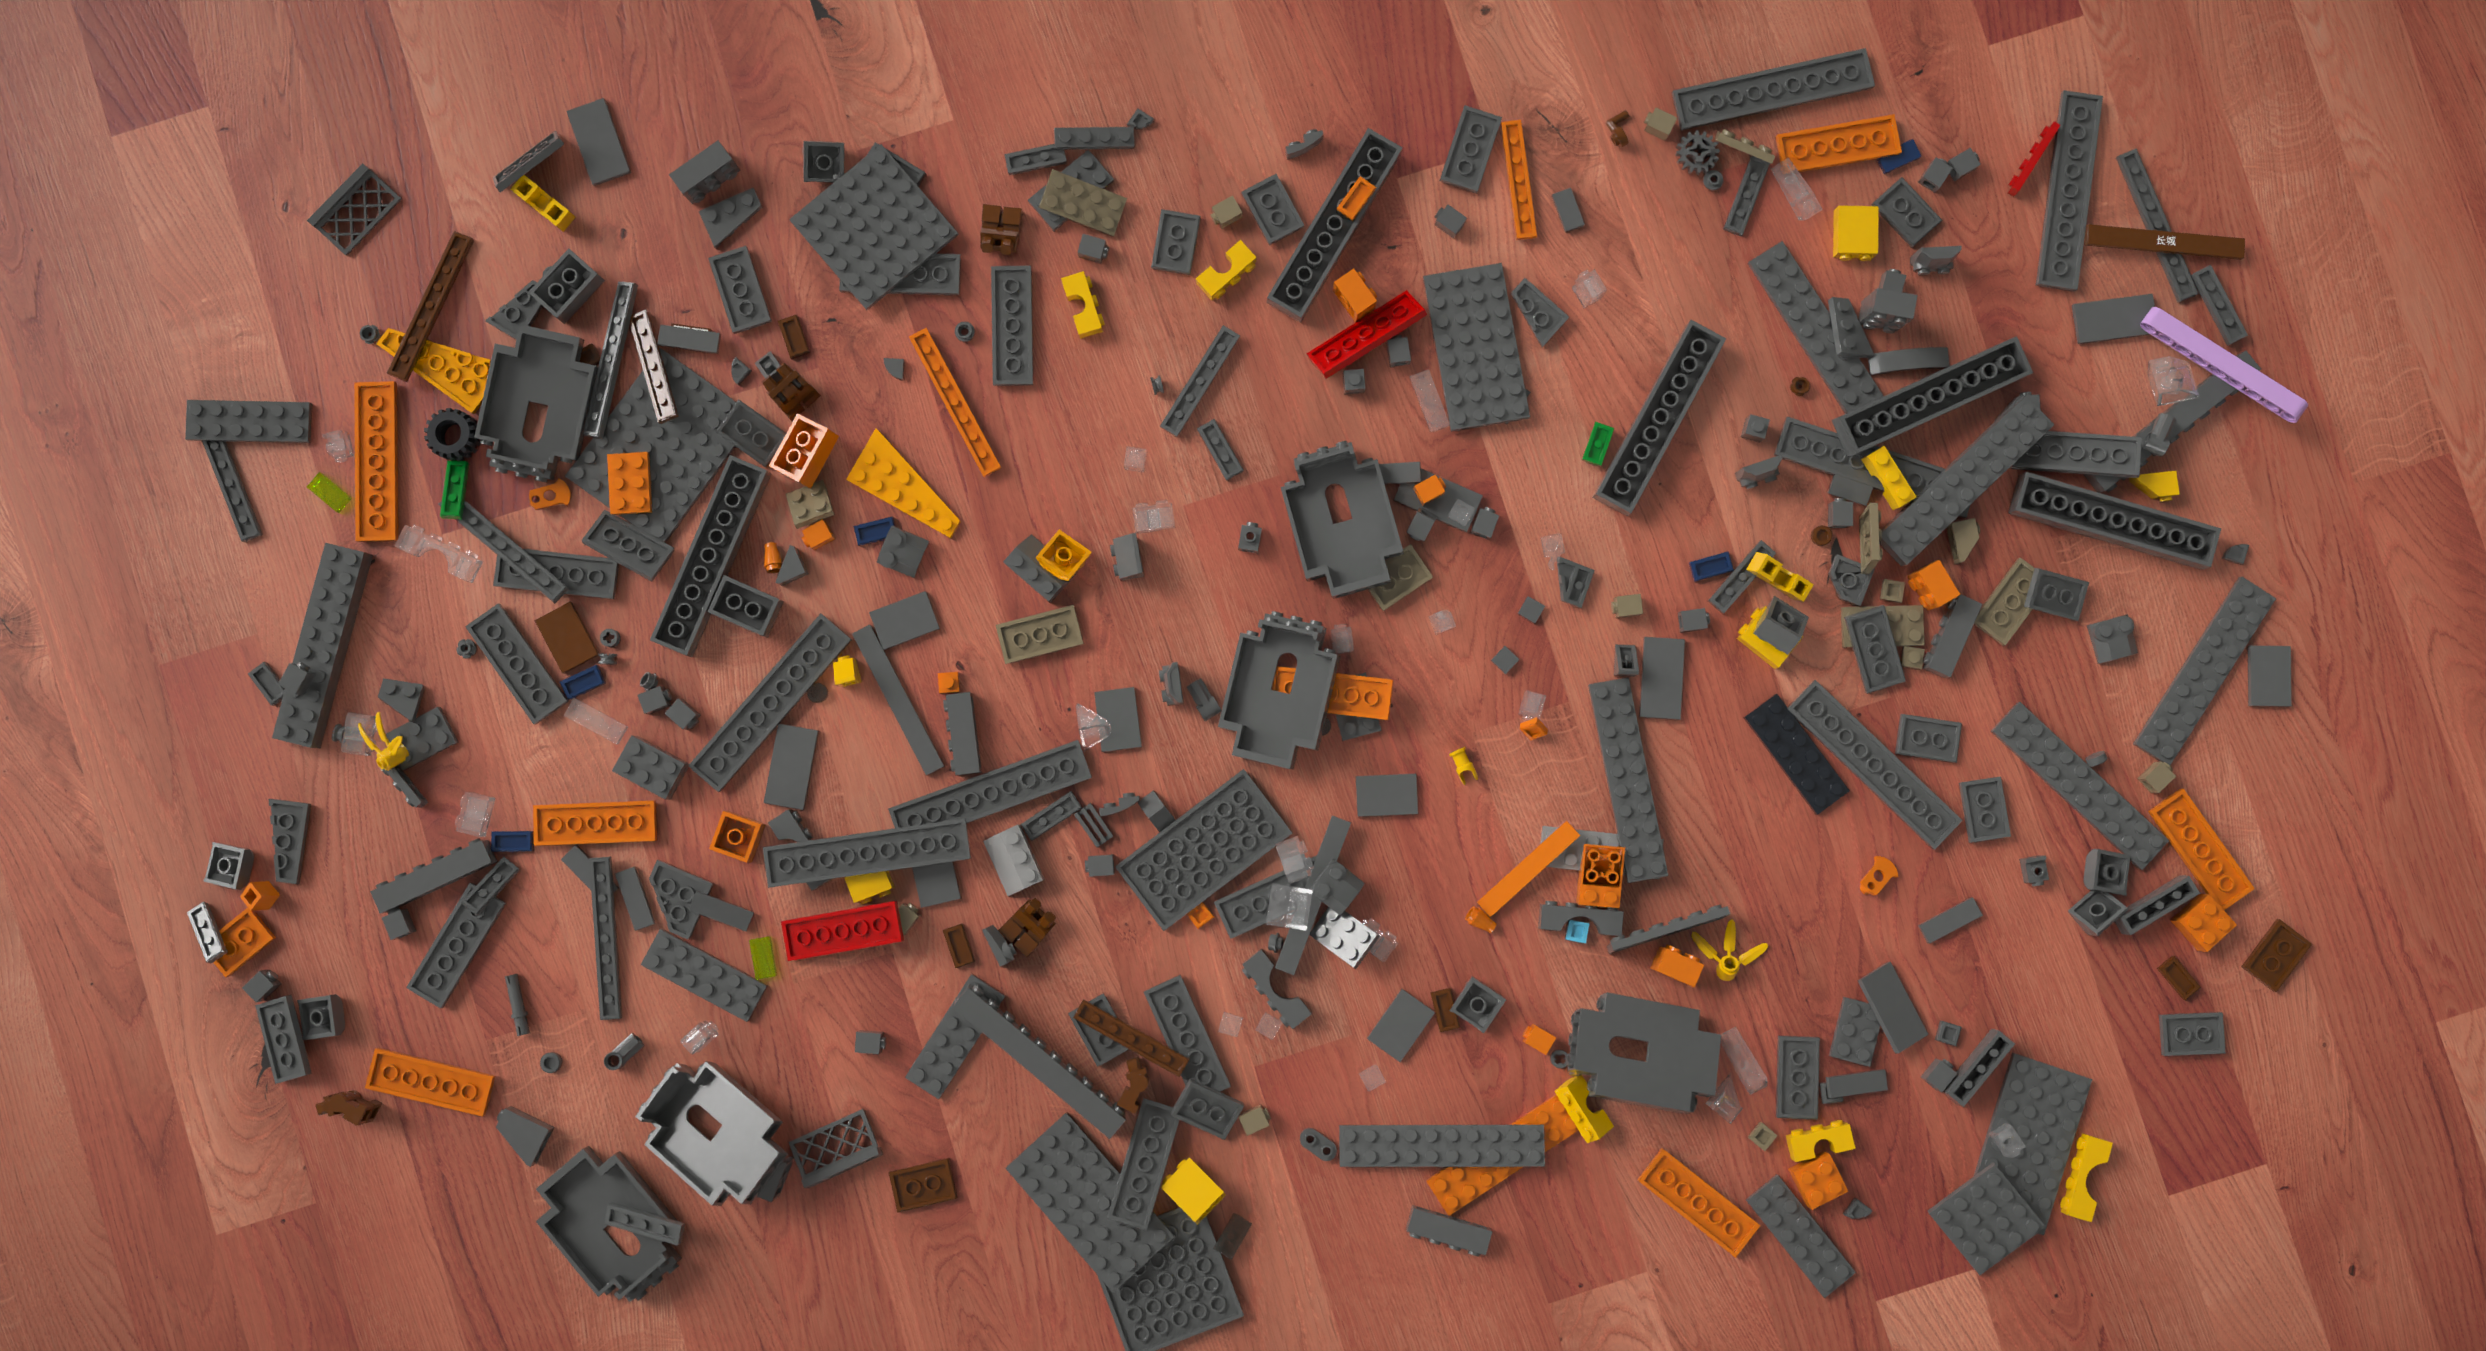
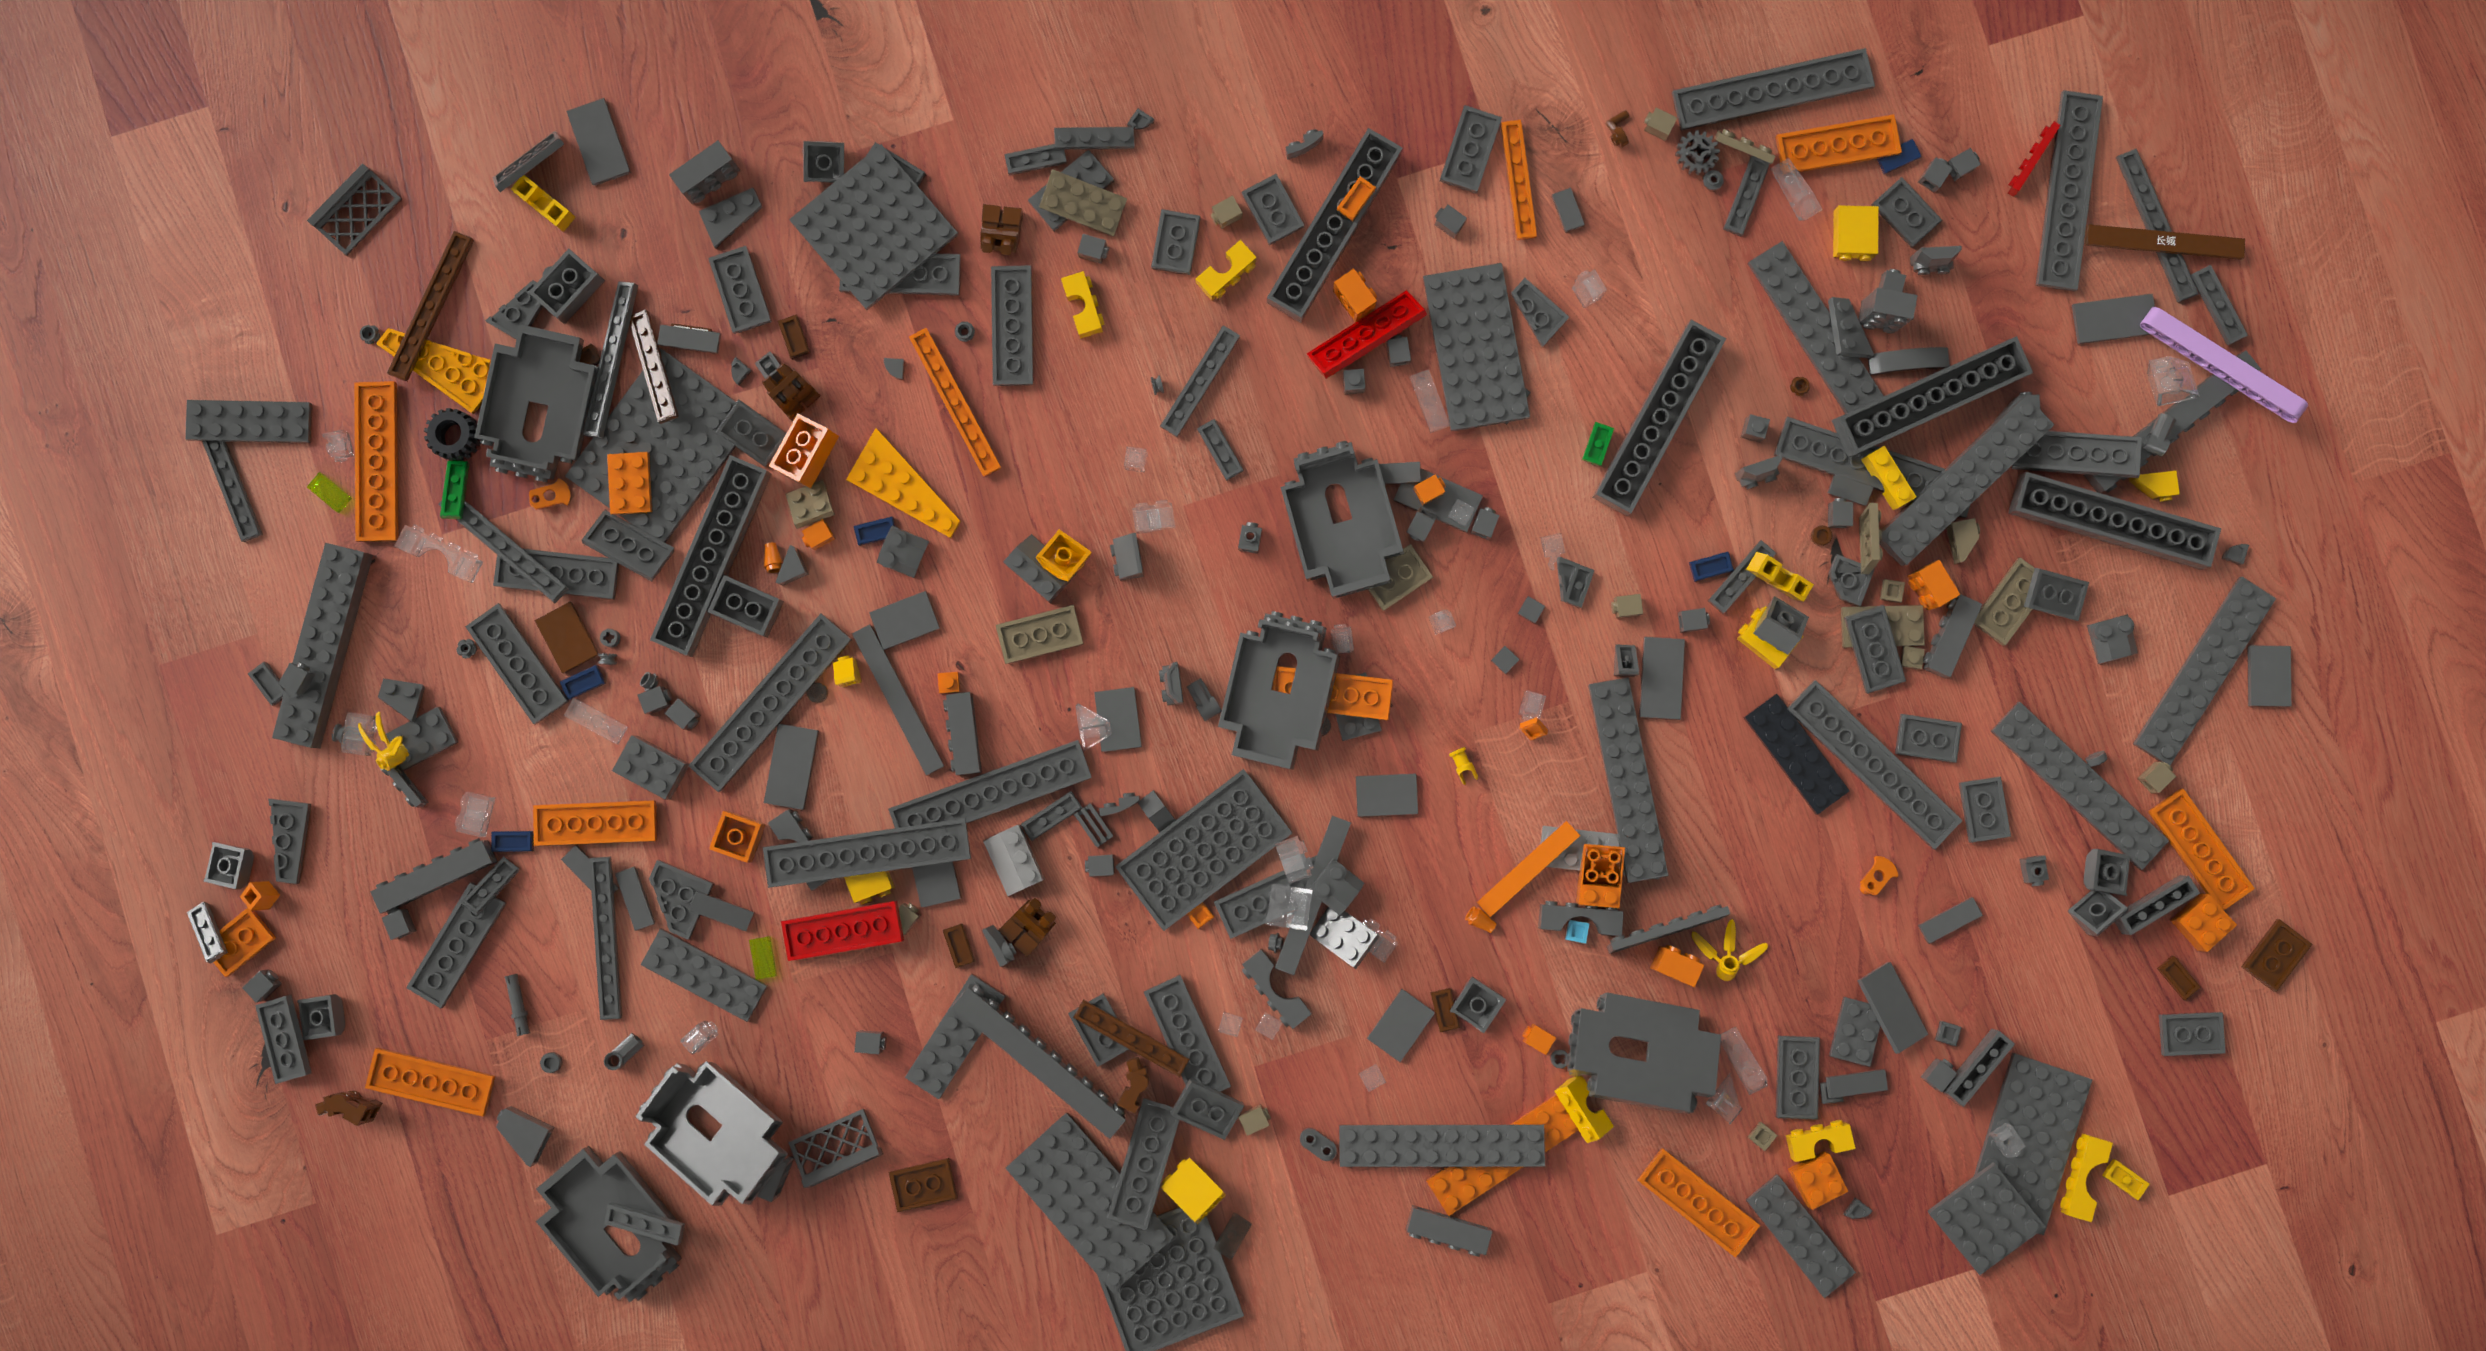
none -> yellow plate [2102,1159,2149,1200]

